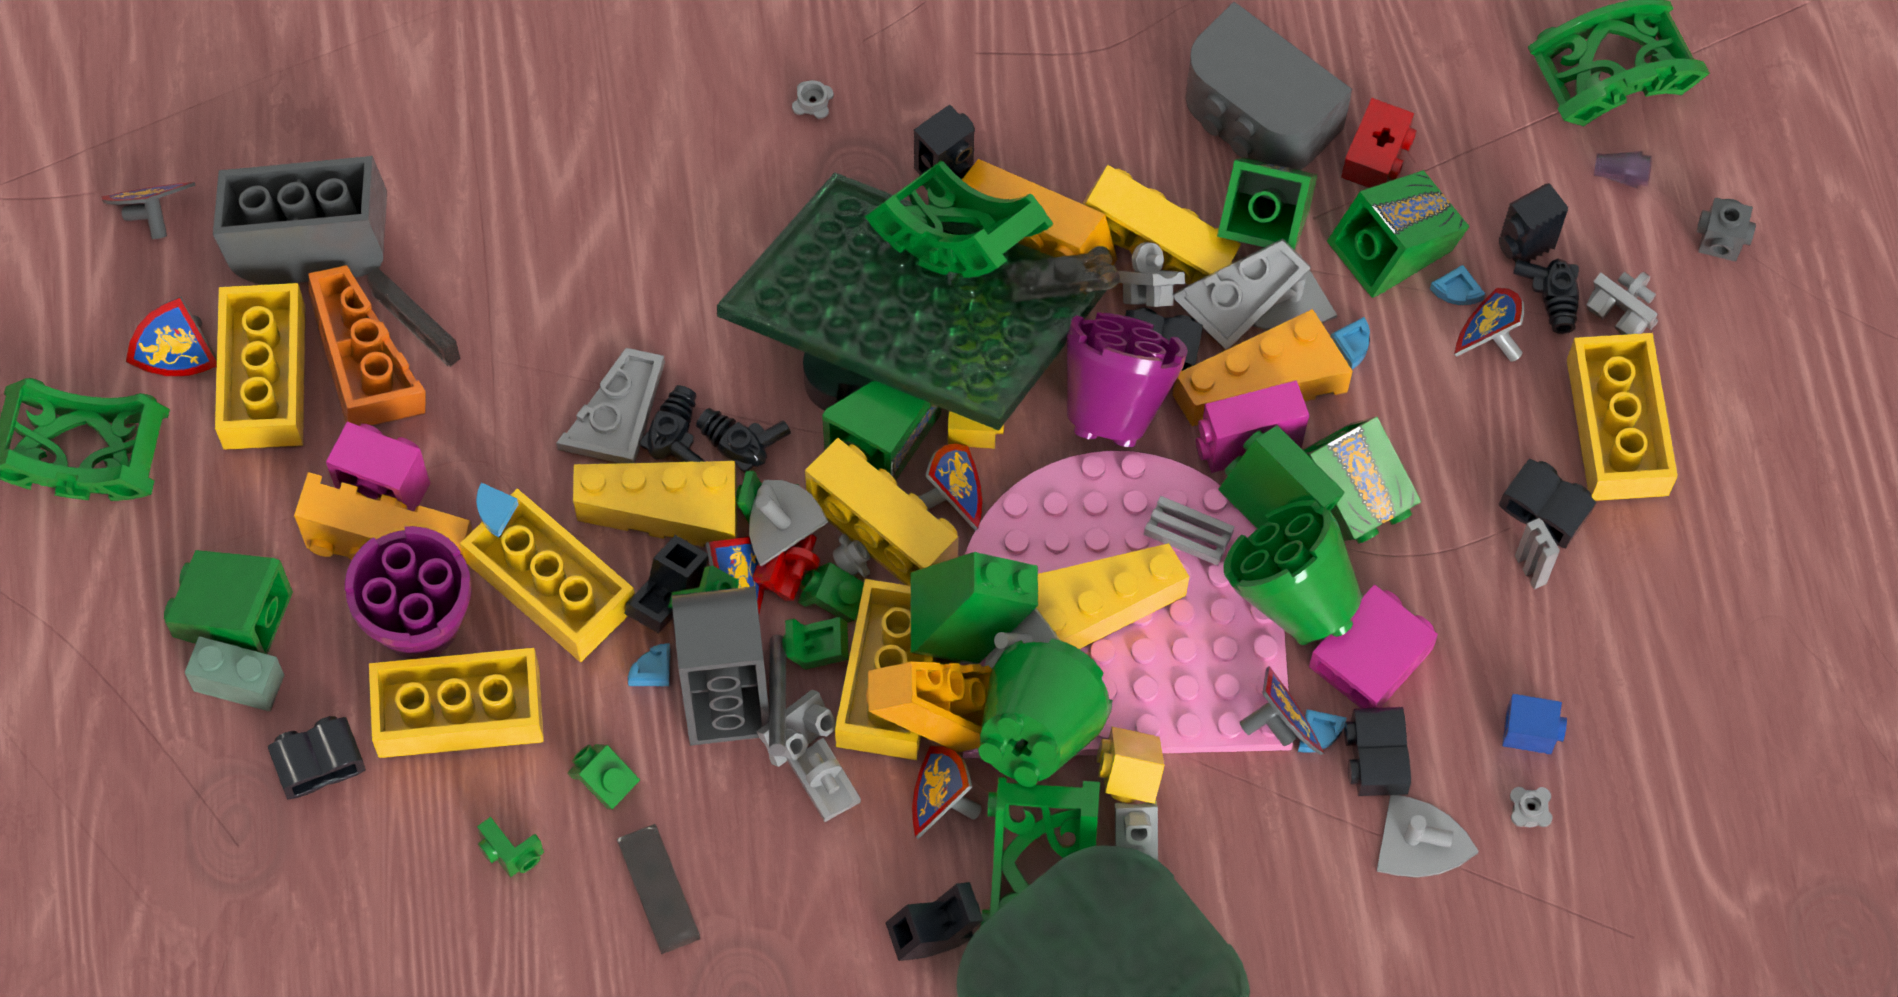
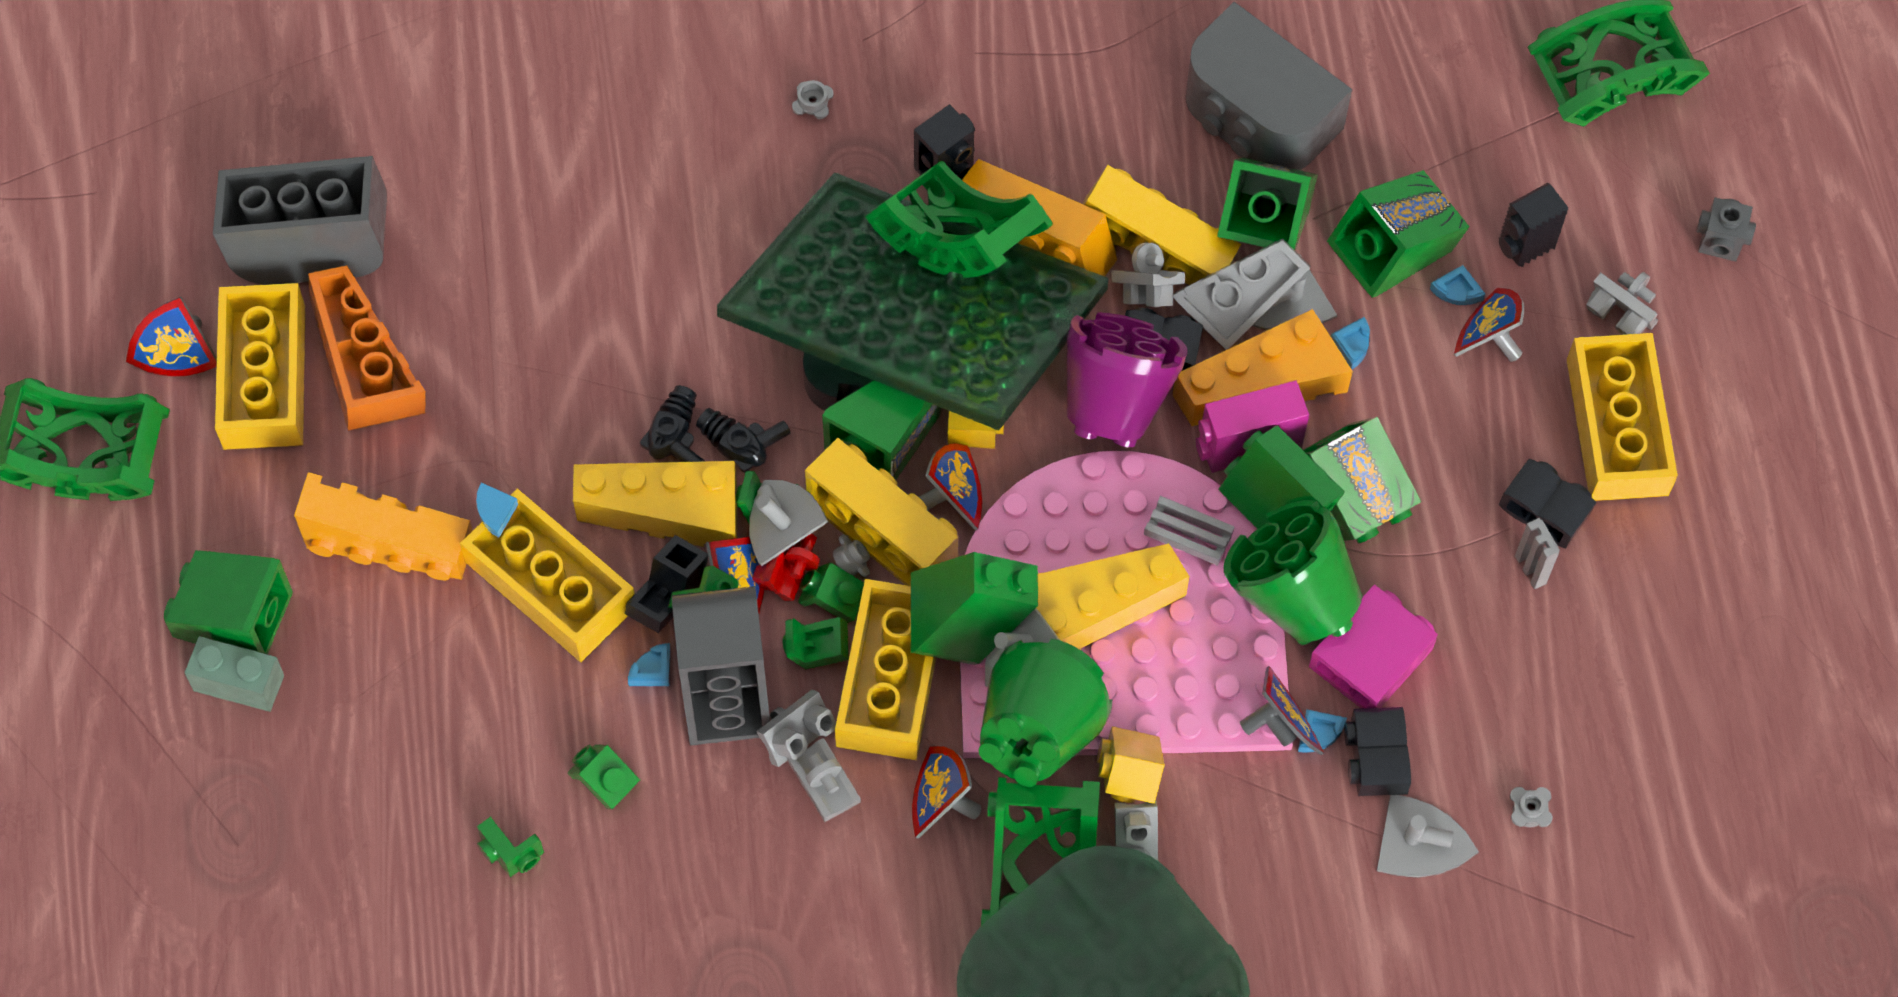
dark grey shield [101,182,196,239] -> none
black brick [267,716,366,800] -> none
dark pink brick [326,422,430,511] -> none
magenta cone [345,526,471,659] -> none
clear smoke tile [367,267,461,367] -> none
yellow brick [369,648,544,758] -> none
light grey wing [556,348,665,463] -> none
clear smoke tile [617,824,701,954] -> none
flat silver bar [769,635,786,756] -> none
light orange wedge [866,661,992,752] -> none
black brick [885,882,984,961] -> none
clear smoke plate [1003,246,1120,302] -> none
red brick [1341,98,1417,188] -> none
blue brick [1502,694,1567,754] -> none
black piece [1513,258,1579,334] -> none
clear purple cone [1594,151,1652,189] -> none

